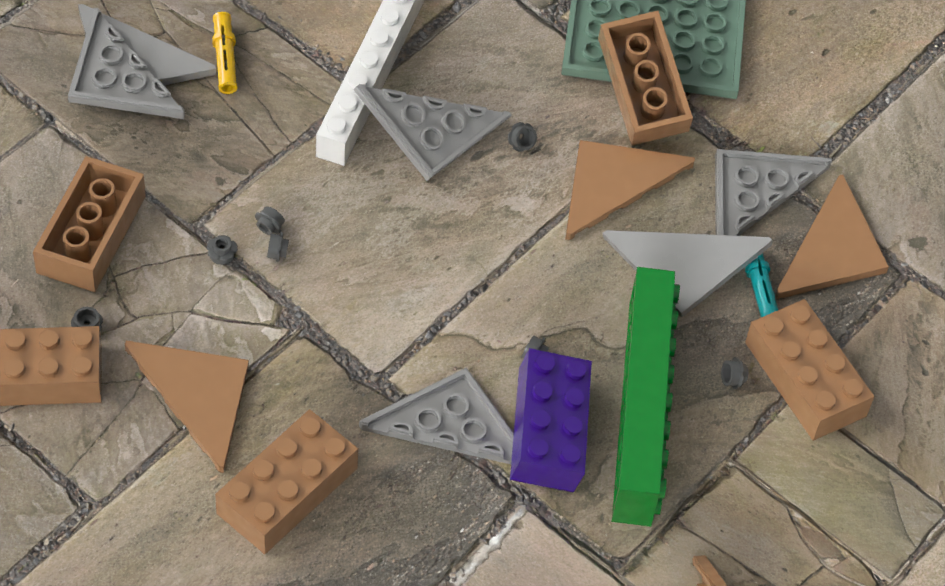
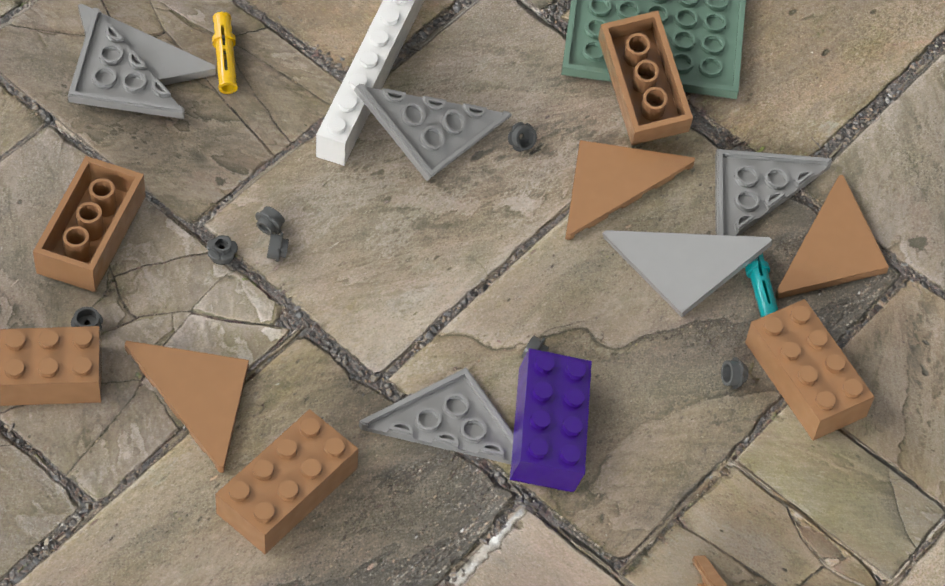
green brick [611,267,680,527] -> none

